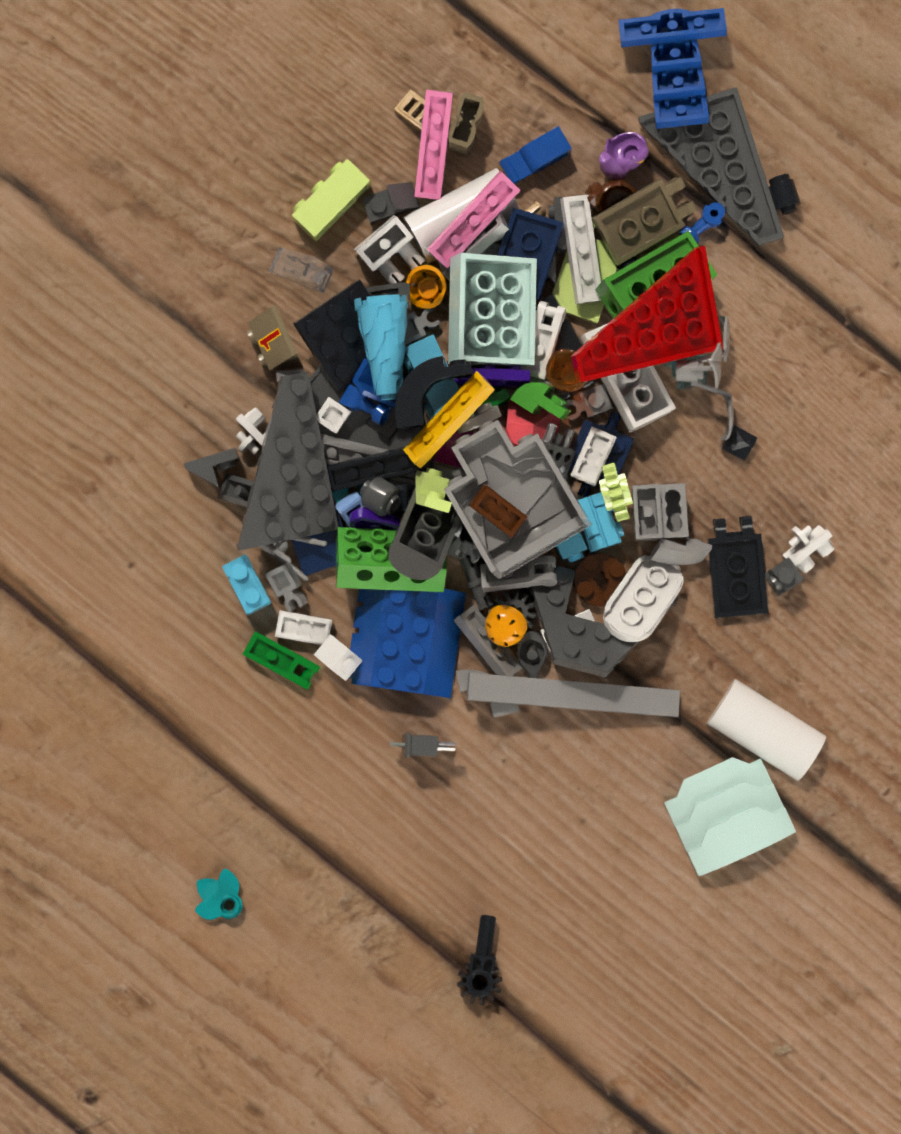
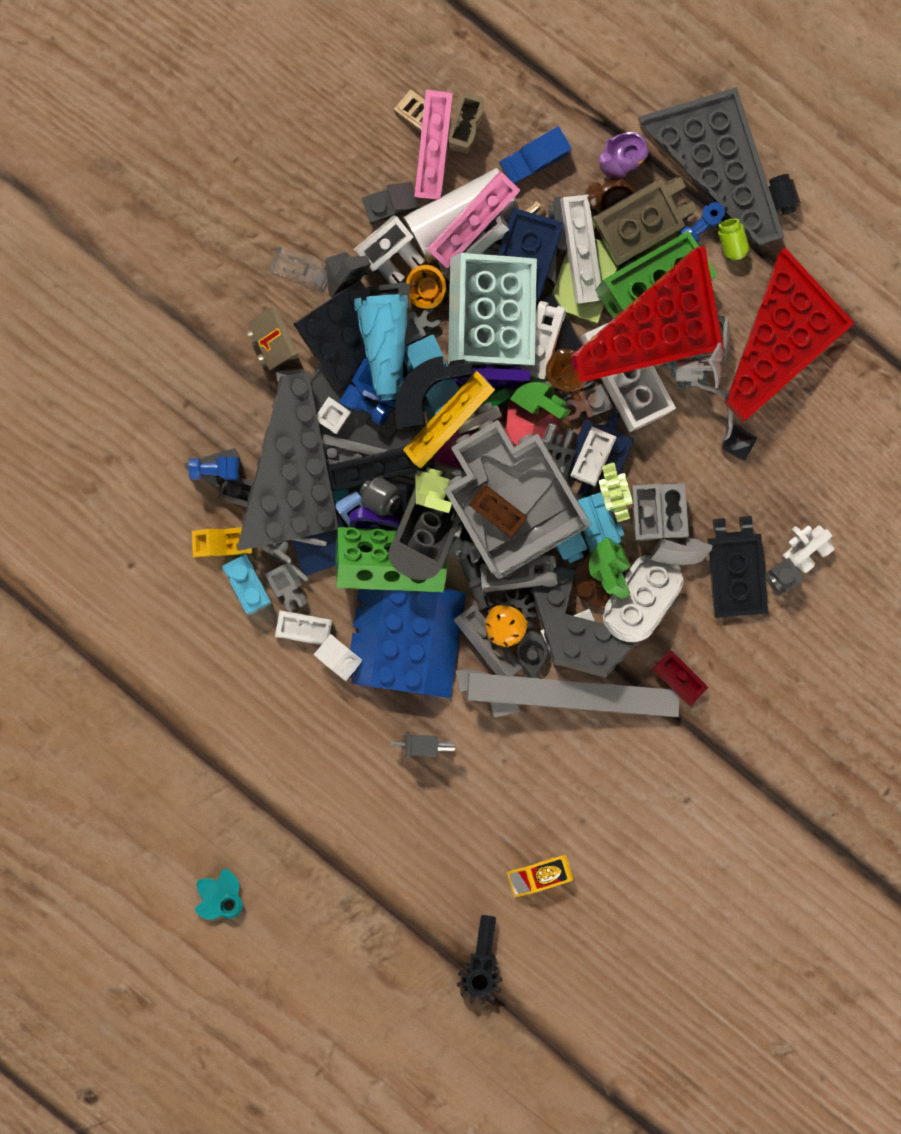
white hips [236,407,266,455] -> none
green plate [242,631,321,690] -> none
yellowish green brick [292,159,371,242] -> none
blue slope [618,8,727,129] -> none
light aqua slope [664,757,796,876] -> none
white brick [706,679,826,781] -> none
none -> blue leg [189,457,239,481]
none -> yellow slope [192,527,252,557]
none -> dark grey slope [325,253,371,297]
none -> slope [507,854,574,898]
none -> bright green brick [589,537,631,599]
none -> dark red plate [652,650,709,706]
none -> lime brick [718,218,750,260]
none -> red wing [725,247,854,423]

